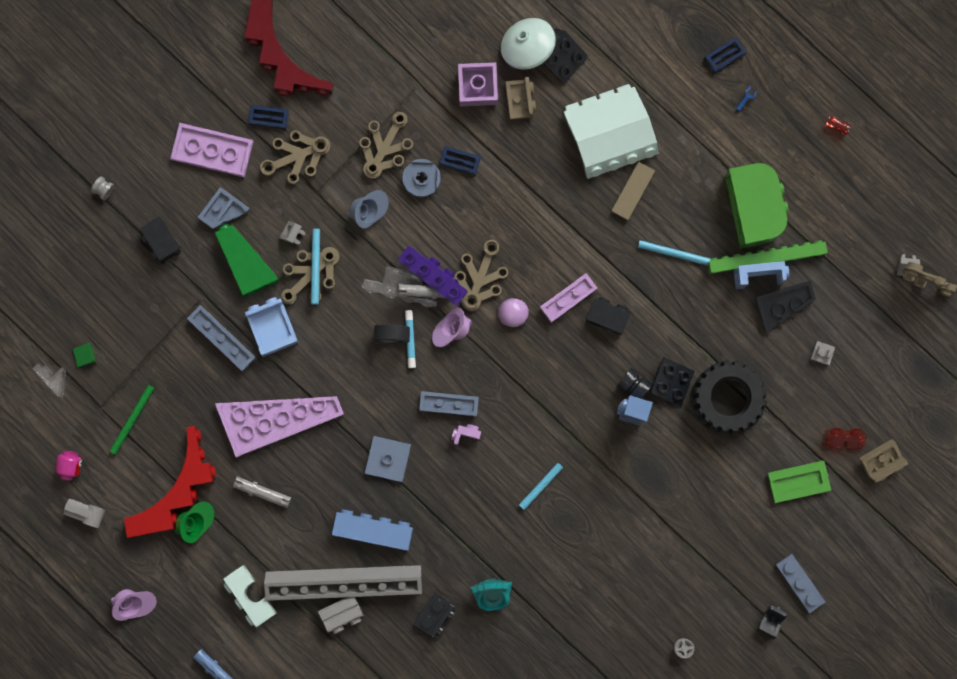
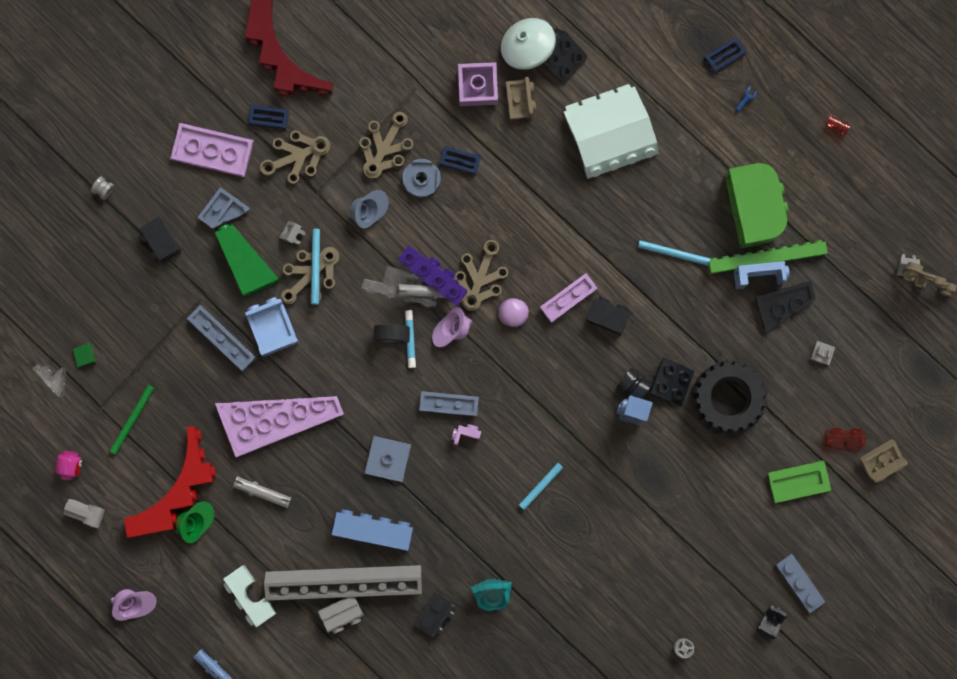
dark tan tile [611,162,655,221] -> none

